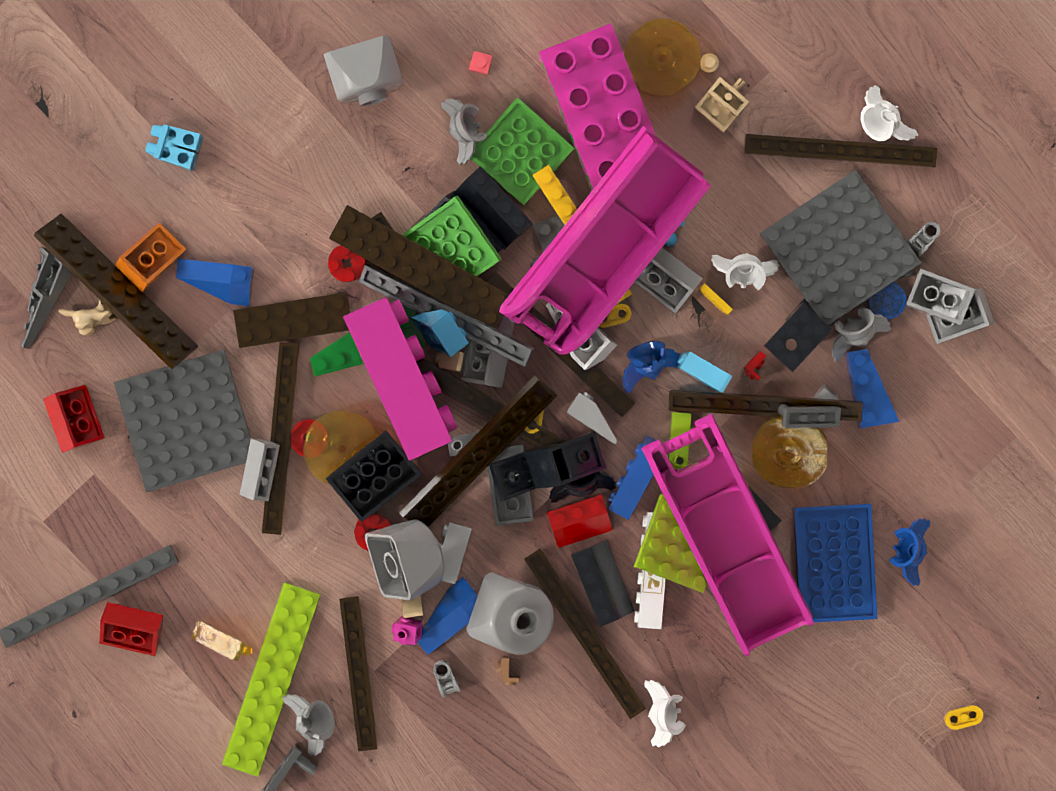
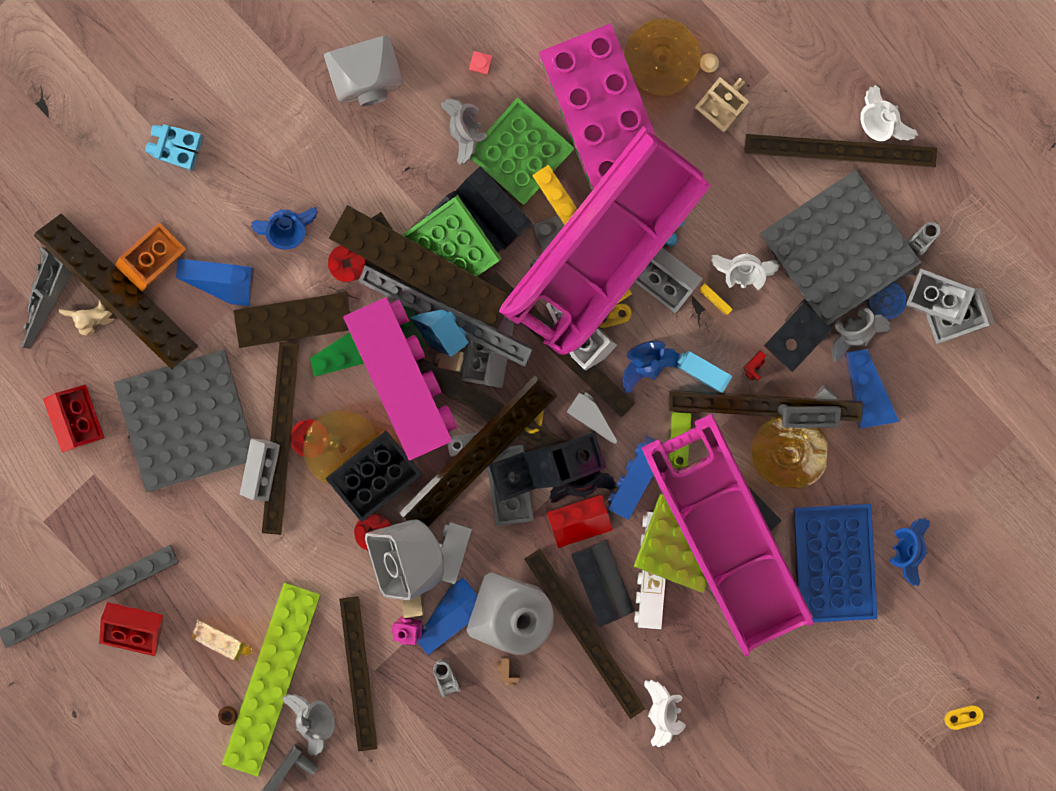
none -> reddish brown plate [218,706,238,726]
none -> blue helmet [251,207,318,250]

